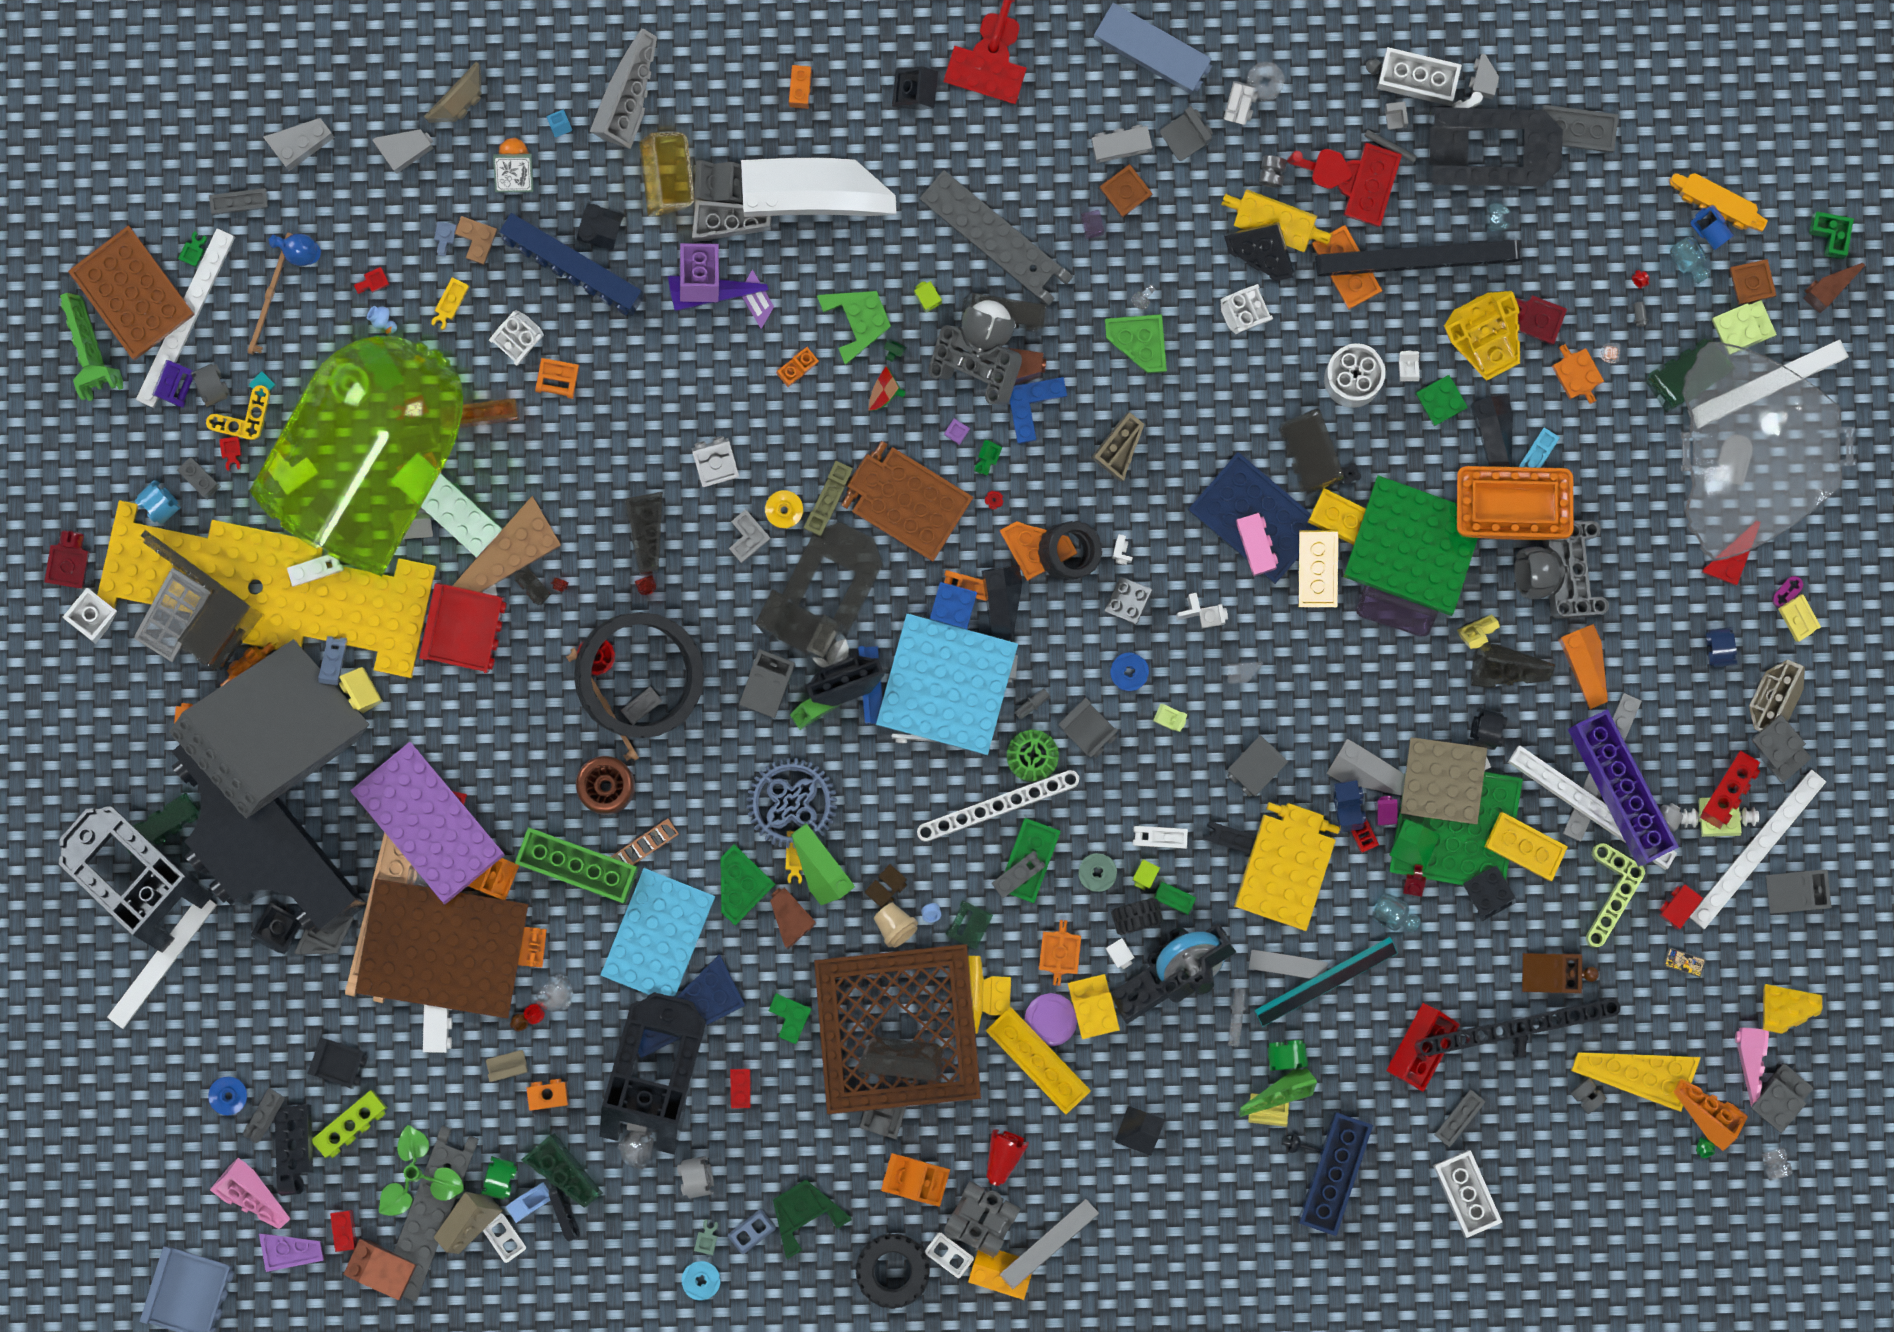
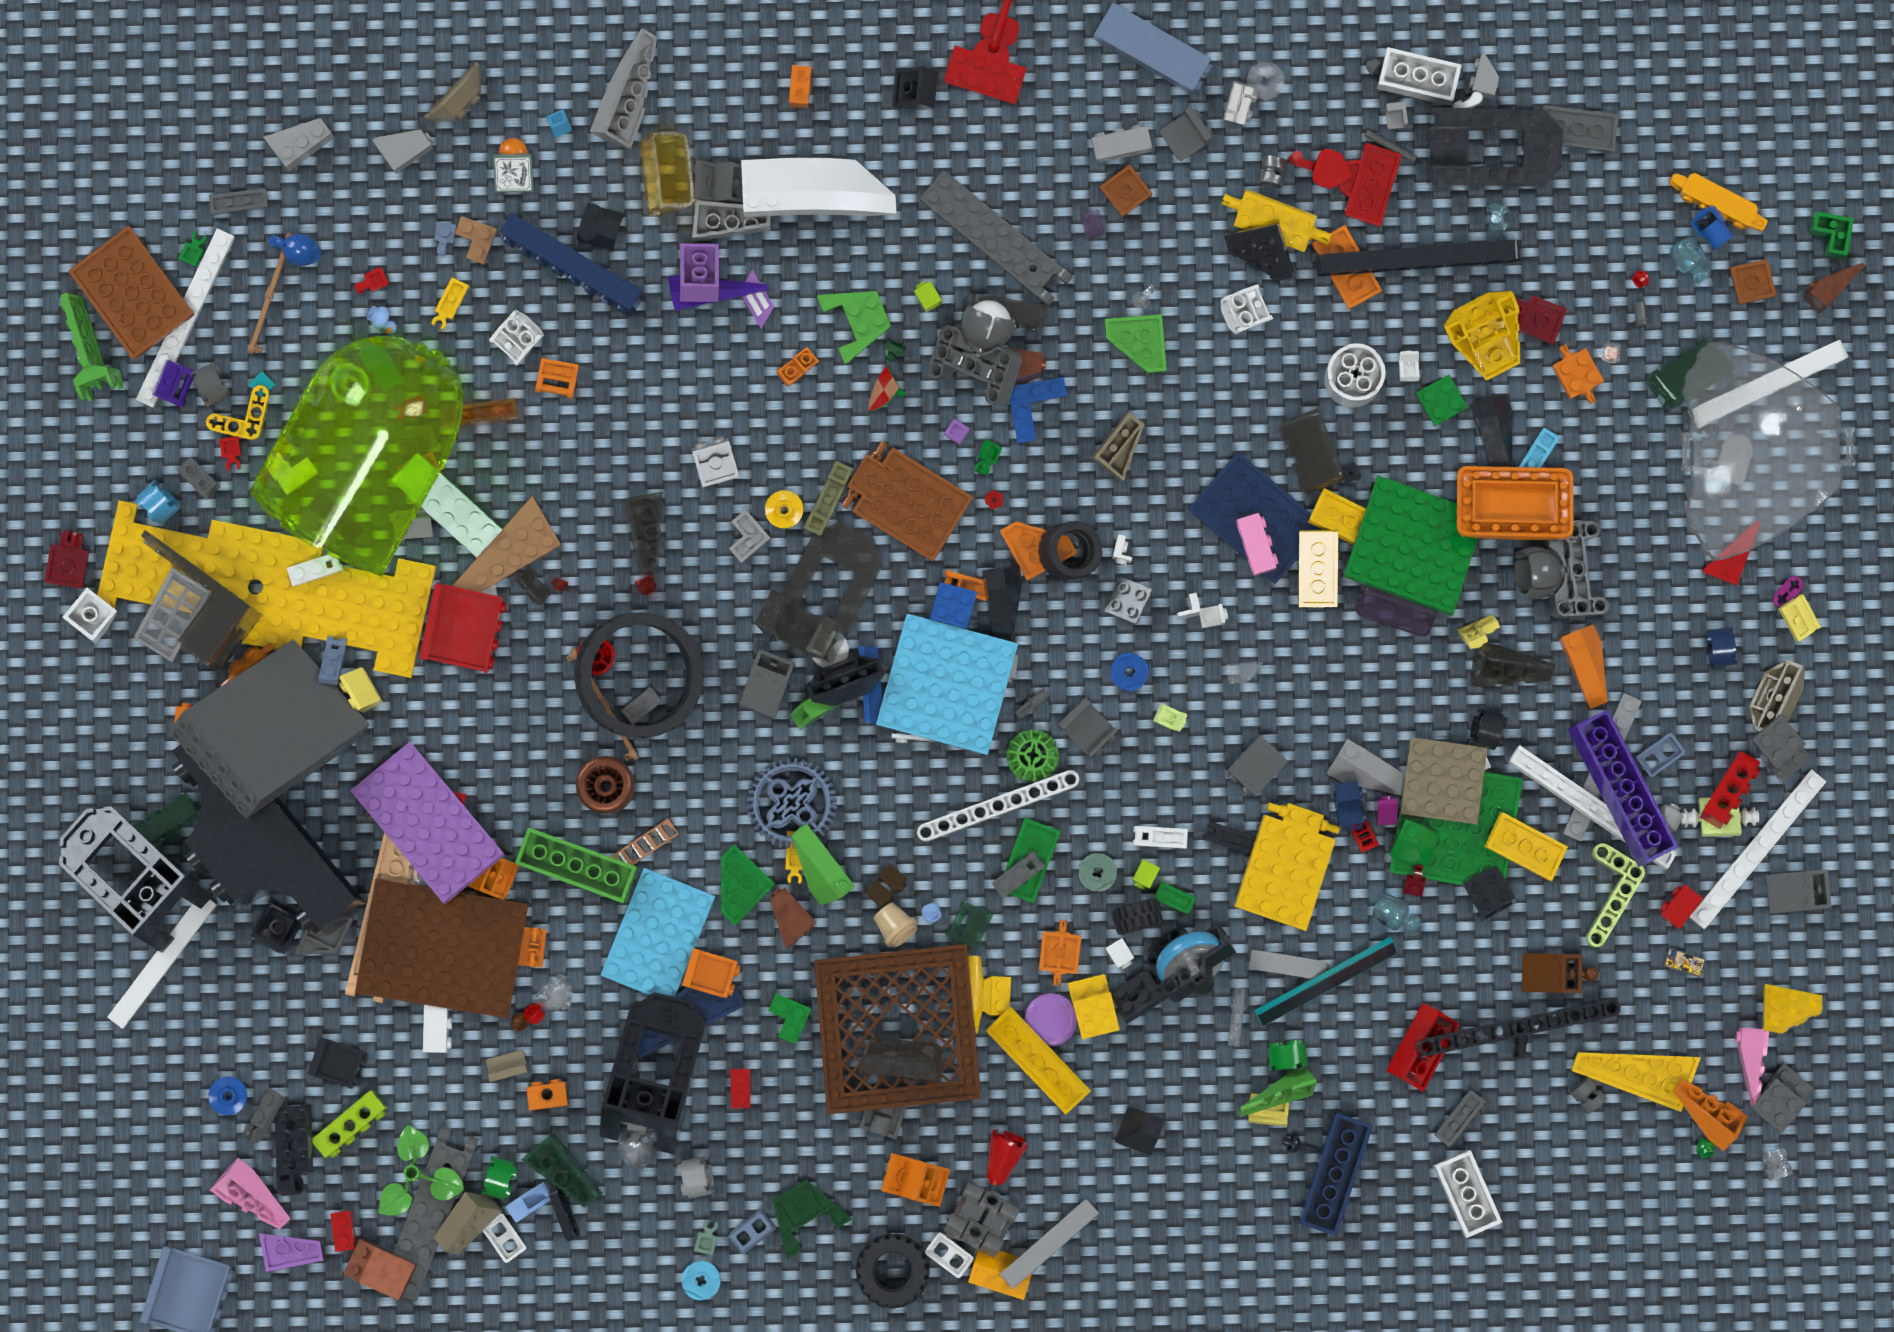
yellowish green bracket [1712,300,1777,354] -> none
none -> orange panel [682,948,741,999]
none -> sand blue piece [1637,733,1685,777]

